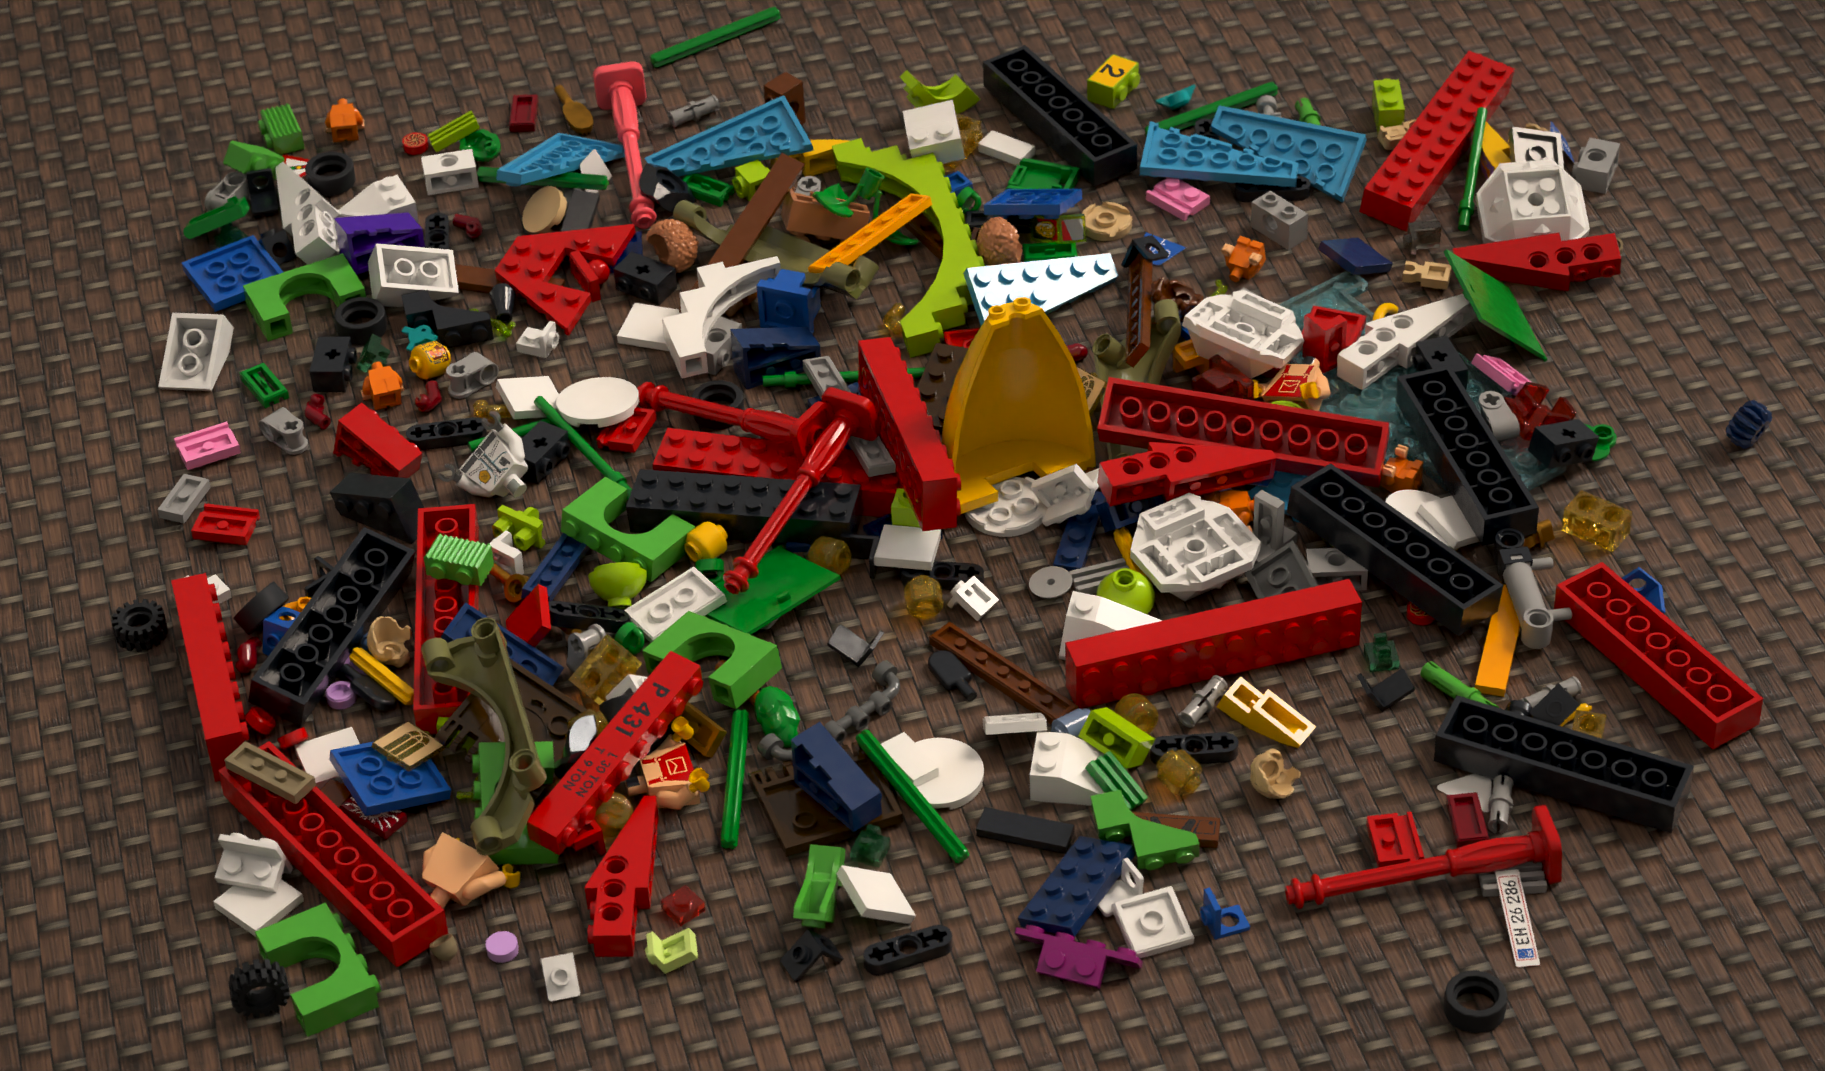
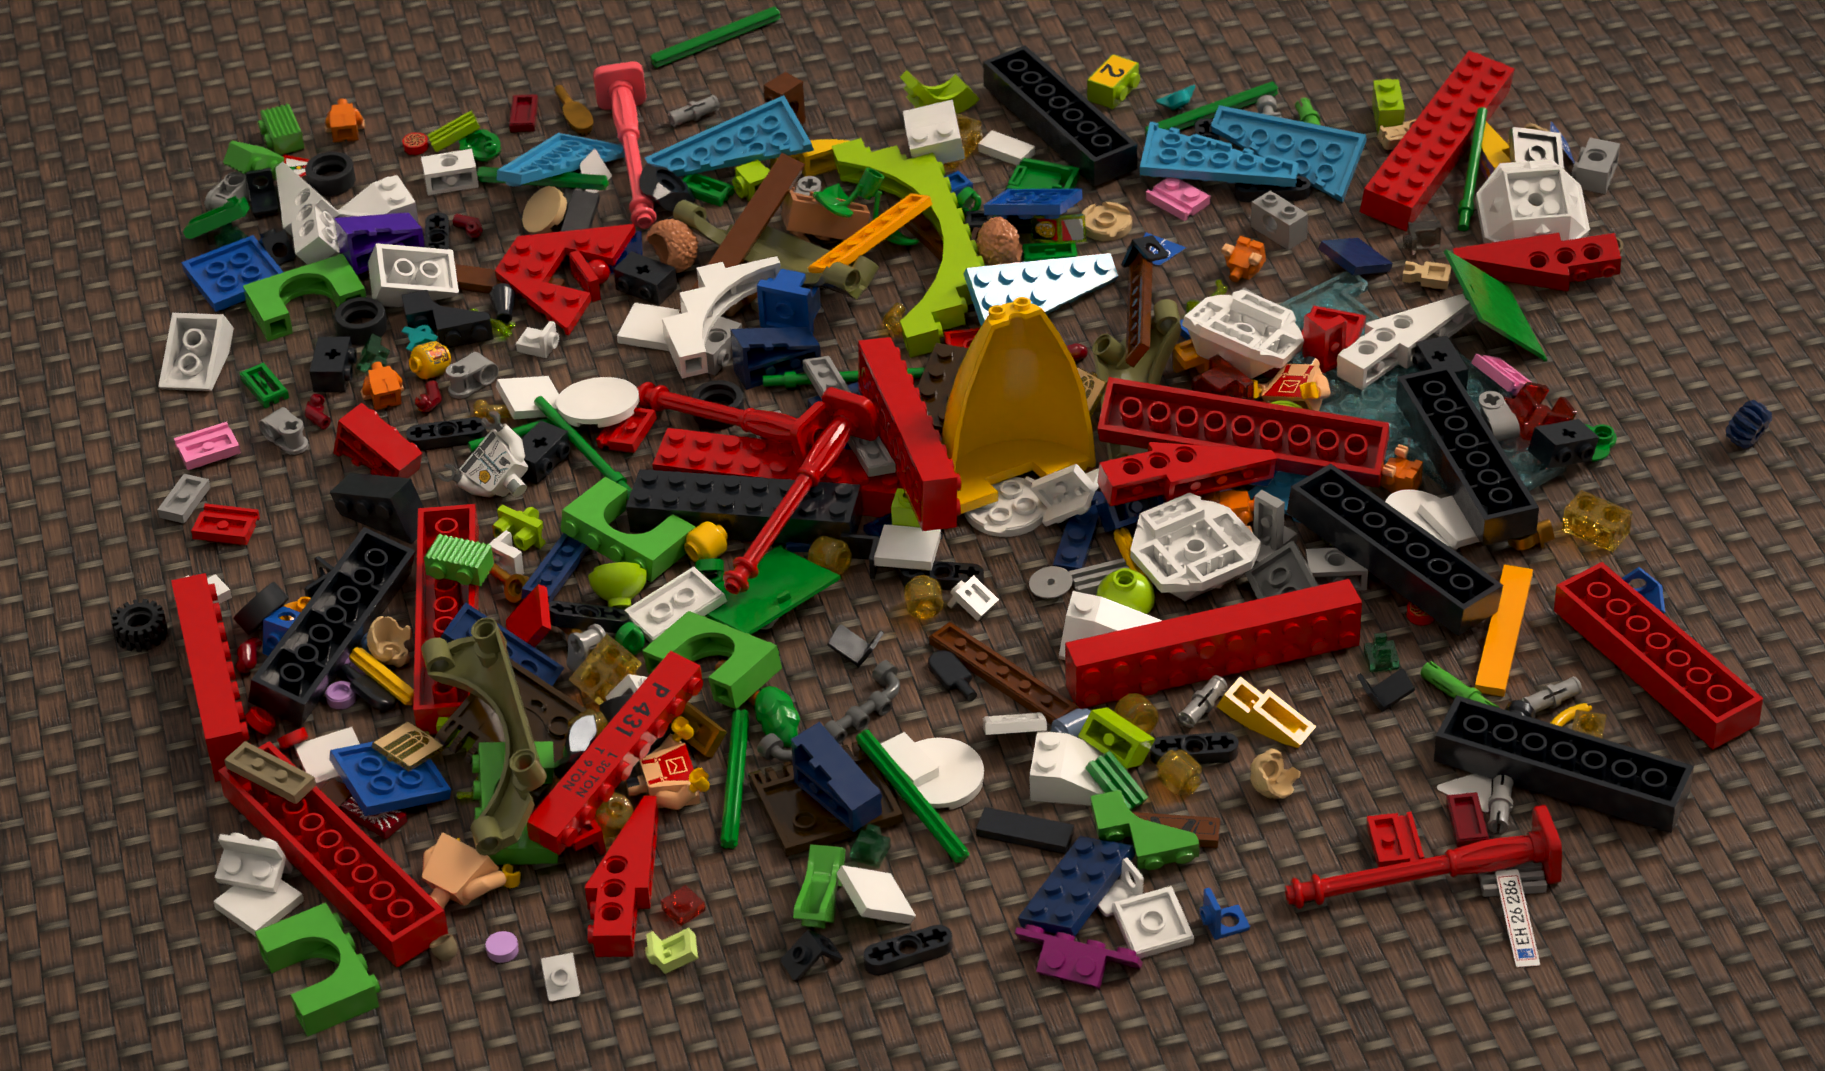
black tyre [228,959,290,1018] -> none
reddish brown hair [1151,277,1203,322] -> none
yellow piece [1372,303,1398,321] -> none
black tyre [1443,970,1508,1033] -> none
light grey piece [1493,528,1572,649] -> none
black bracket [1530,683,1580,726] -> none

